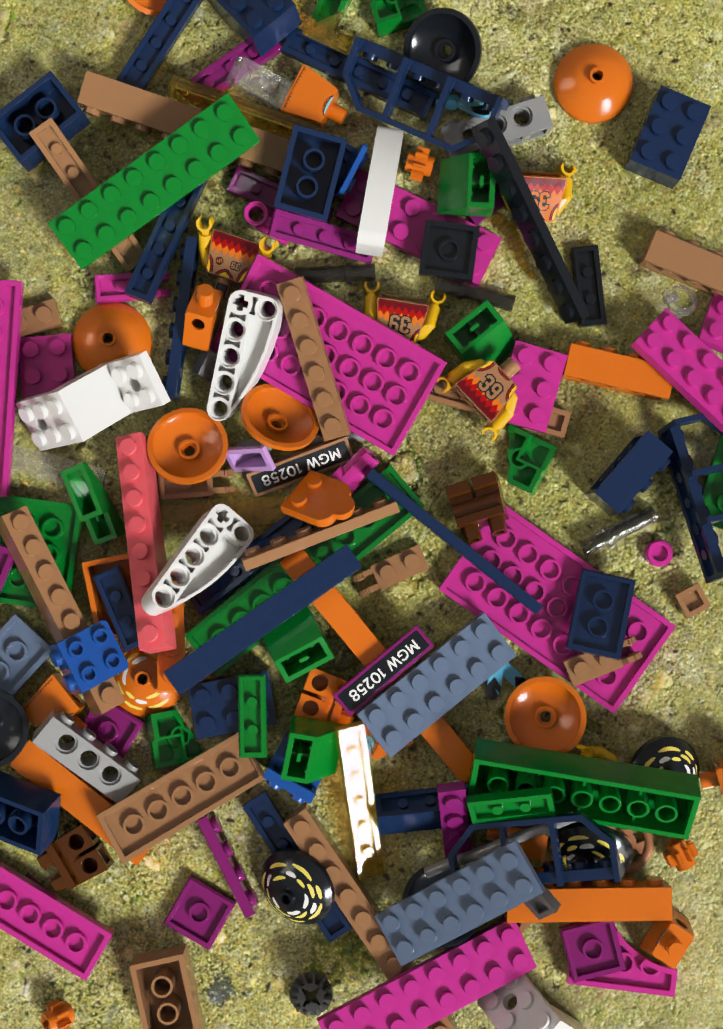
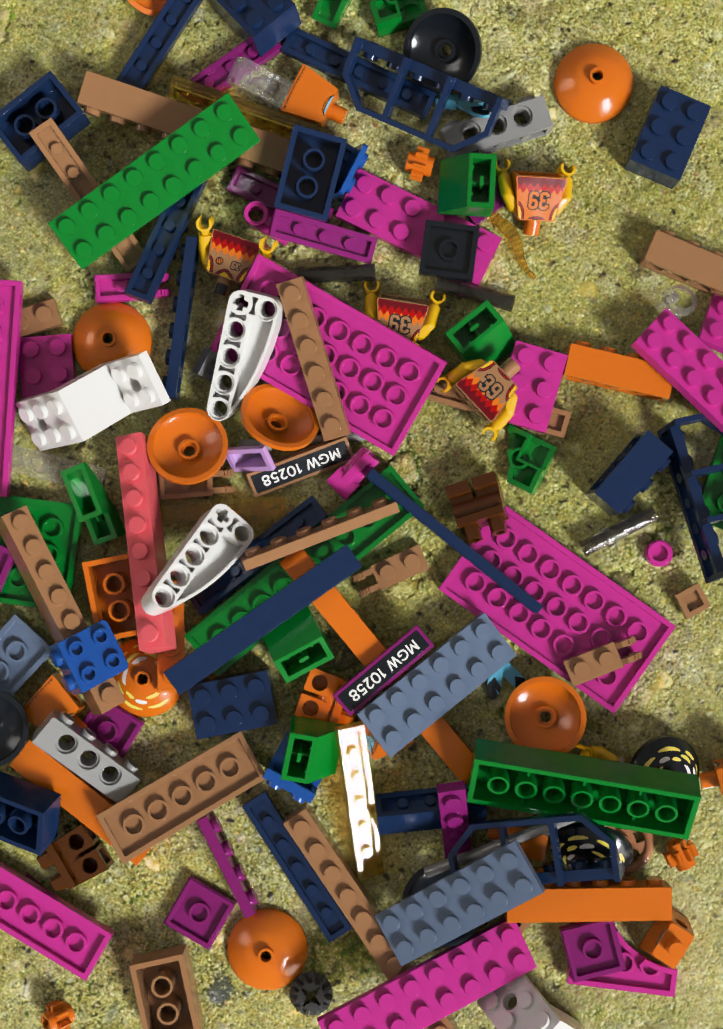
dark blue tile [92,565,138,652] -> none
green slope [145,710,204,769] -> none
orange torso [182,284,223,352] -> none
green tile [238,673,267,758] -> none
black dish [260,849,335,925] -> none
orange plate [281,470,355,527] -> none
clear yellow slope [302,10,354,55] -> none
white beam [355,126,404,258] -> none
green plate [467,786,556,824] -> none
black plate [471,116,589,324] -> none
flat silver plate [524,885,561,920] -> none
dark blue tile [565,569,636,661] -> none
black tile [570,245,607,328] -> none
none -> orange dish [227,908,308,990]

